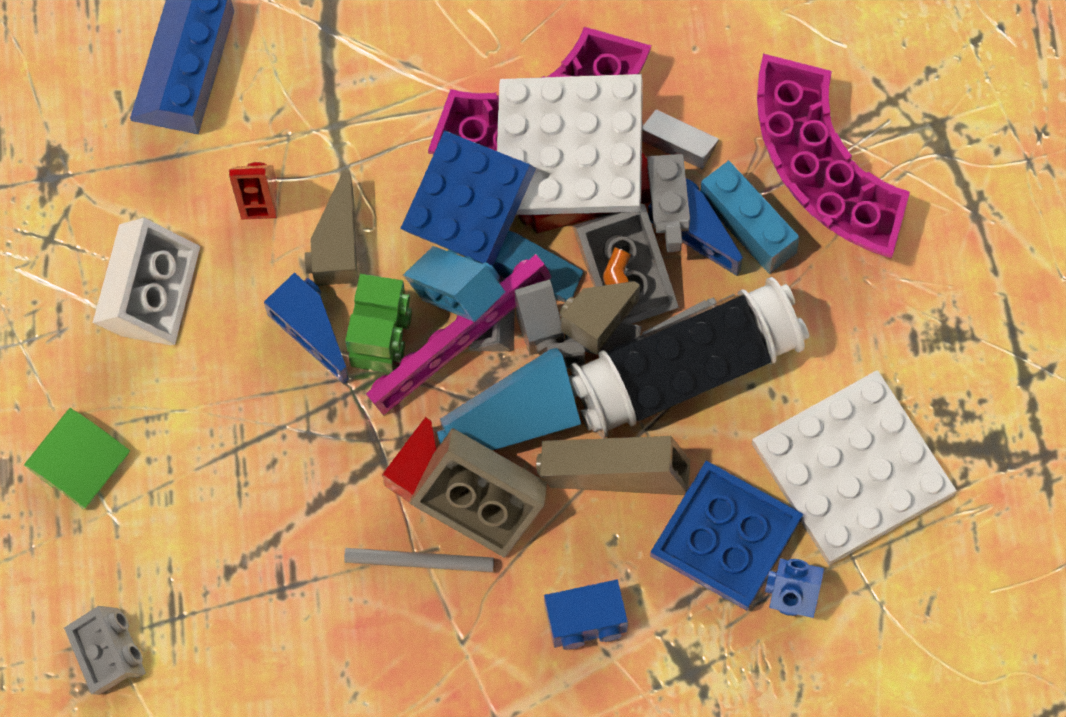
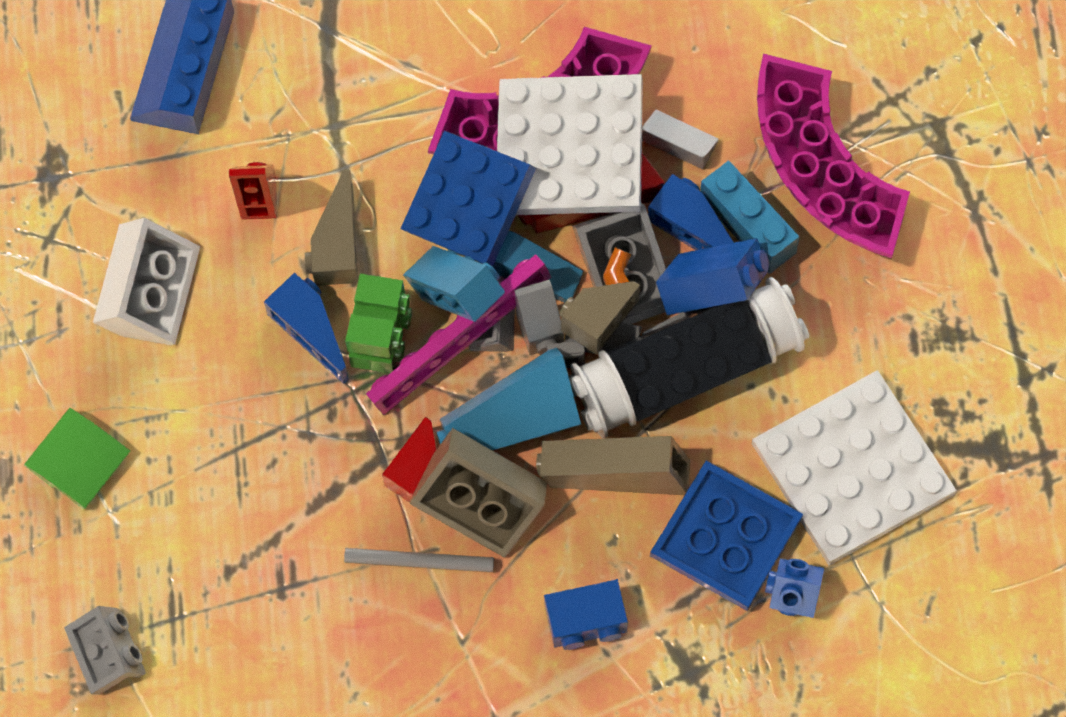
light grey hinge [647,154,690,252] -> none
none -> blue brick [656,238,769,315]

